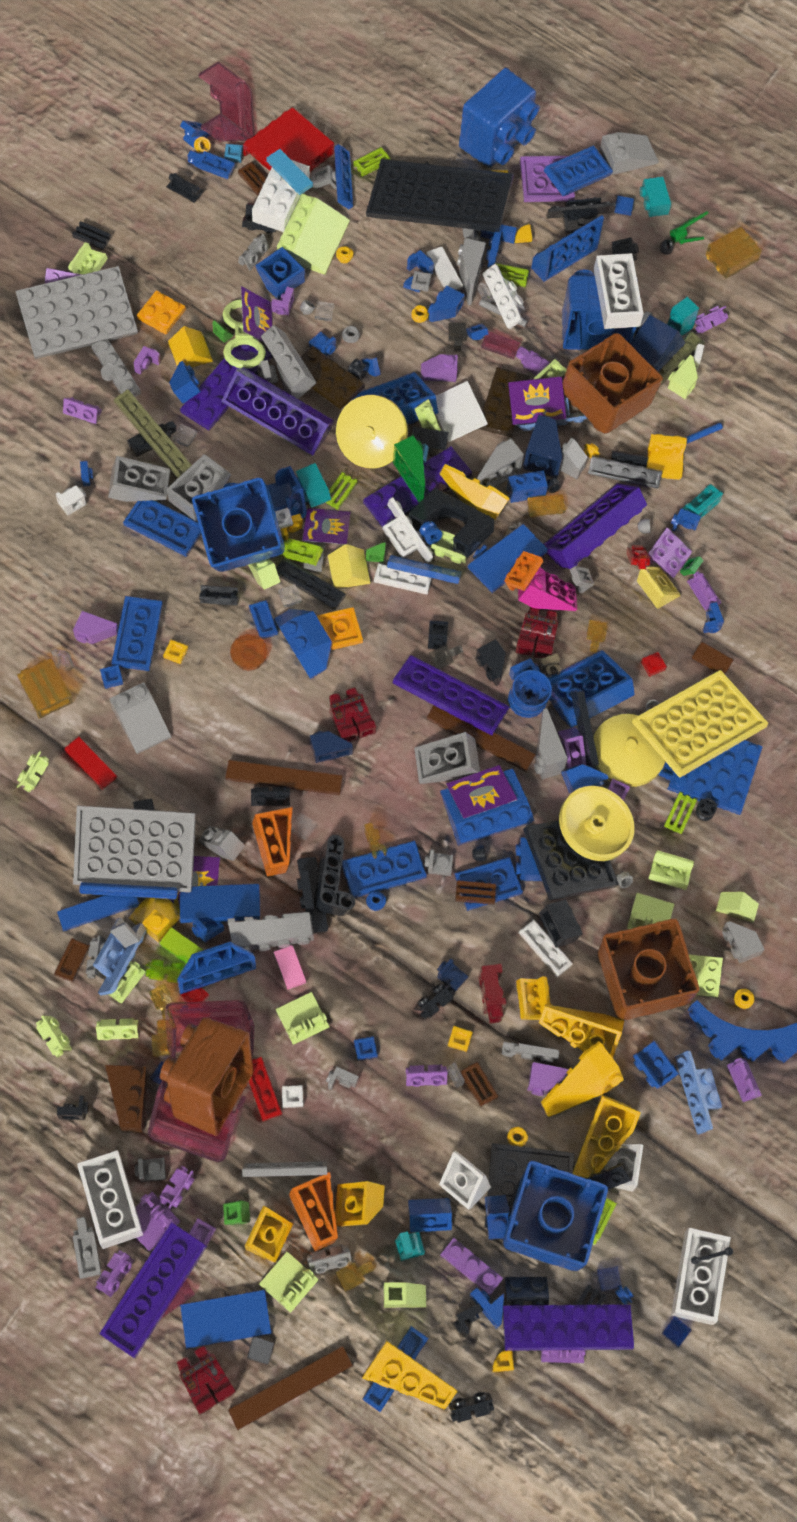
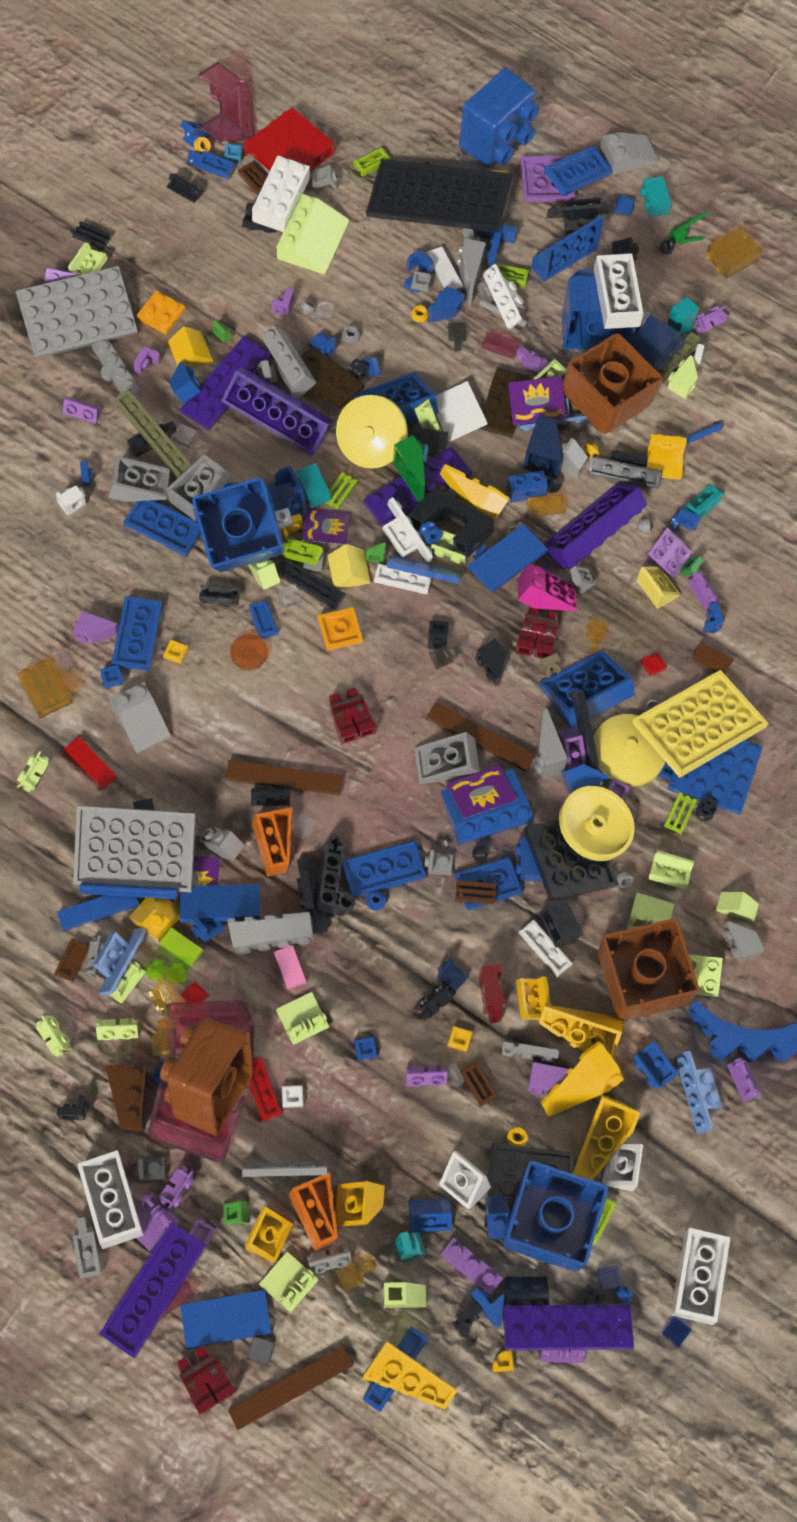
medium lavender hinge [95,1250,135,1297] -> none
light grey panel [110,918,146,948] -> none
blue wedge [177,942,256,994] -> none
yellowish green bar [222,299,266,369] -> none
light grey hinge [238,234,270,271] -> none
dark purple sticker [241,286,272,342] -> none
blue slope [255,247,305,300] -> none
dark azure tile [266,149,313,195] -> none
blue wedge [274,609,332,679] -> none
dark blue slope [310,731,353,763] -> none
light grey bracket [326,1066,359,1090] -> none
blue tile [334,144,353,210] -> none
yellow plate [336,246,353,263] -> none
clear yellow plate [364,822,387,859] -> none
dark purple plate [393,655,510,735] -> none
medium lavender slope [421,354,458,382] -> none
black hinge [448,1392,494,1423] -> none
blue plate [466,323,489,340] -> none
light grey slope [477,439,524,488] -> none
orange bracket [504,551,543,591] -> none
blue wheel [508,670,552,718] -> none
blue bracket [509,658,540,681] -> none
yellow tile [515,224,532,243] -> none
black hinge [586,1162,631,1190] -> none
red hinge [627,545,650,569] -> none
black hinge [691,1247,733,1265] -> none
yellow plate [734,989,754,1009] -> none

